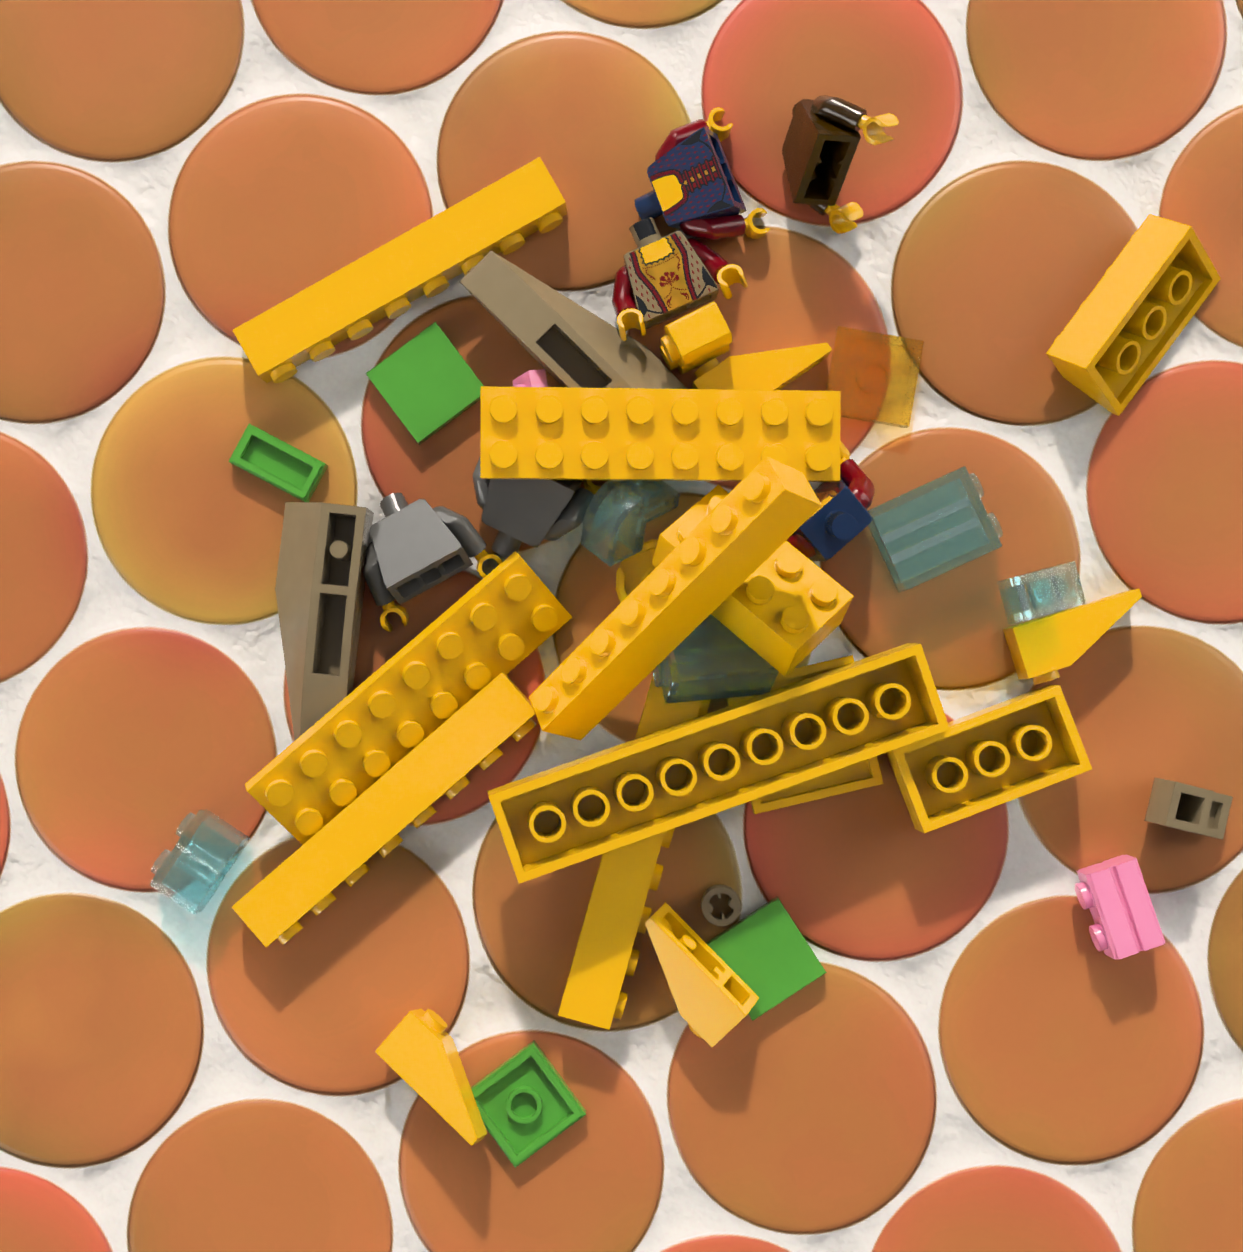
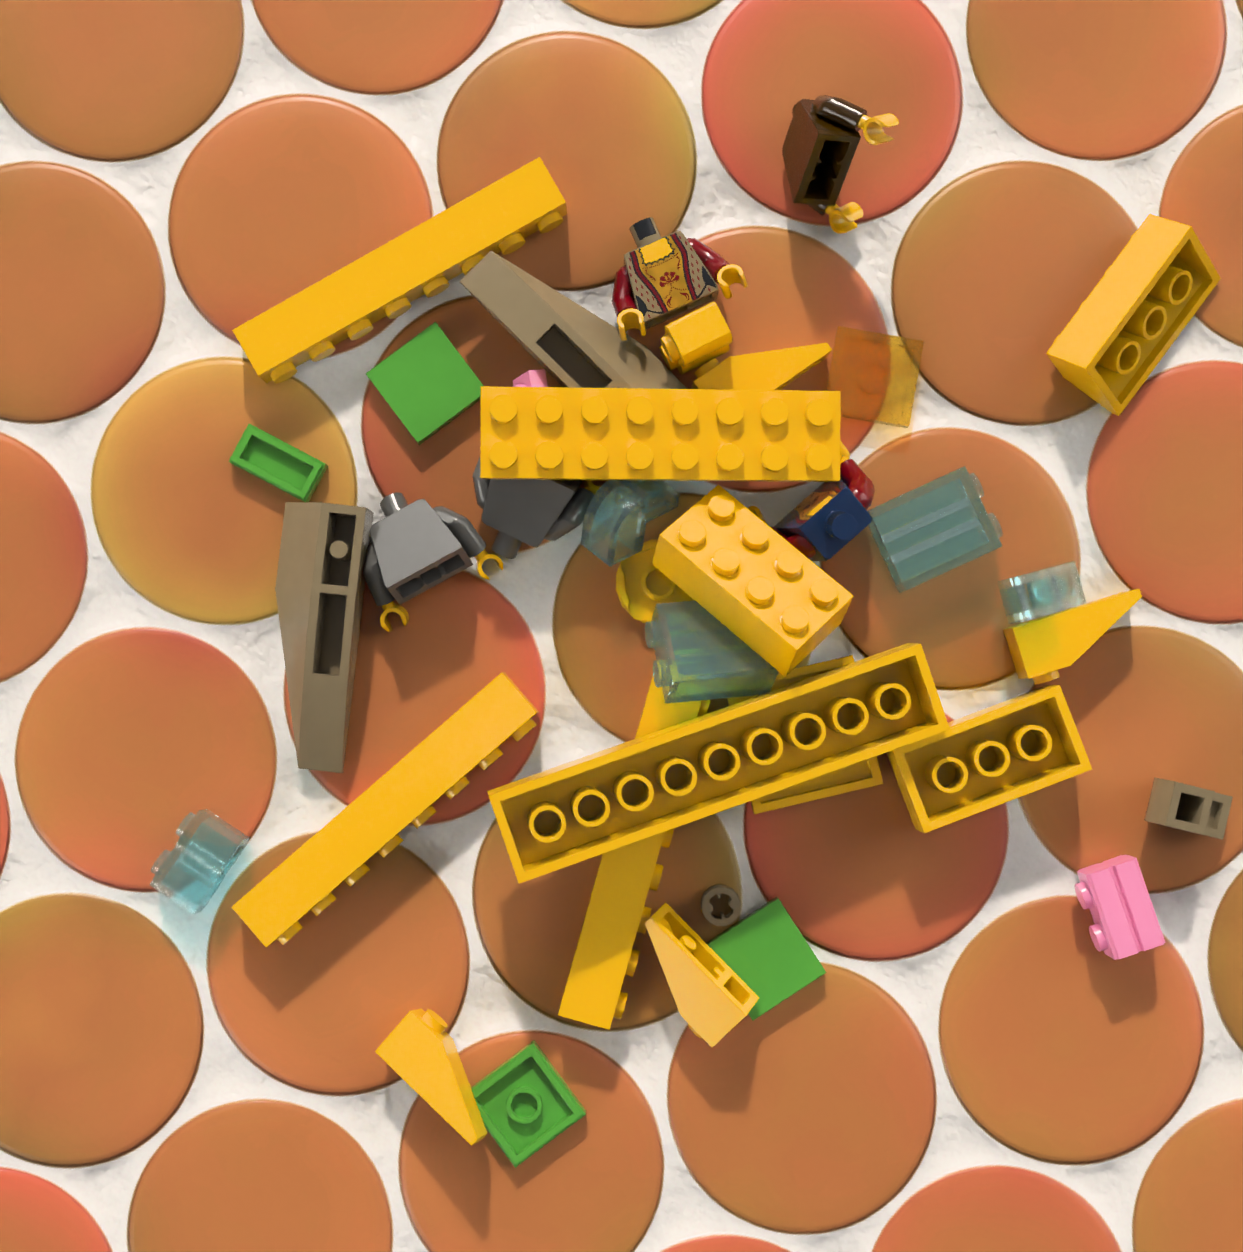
yellow plate [245,551,572,845] -> none
yellow brick [529,456,822,741] -> none
torso [634,107,770,240] -> none

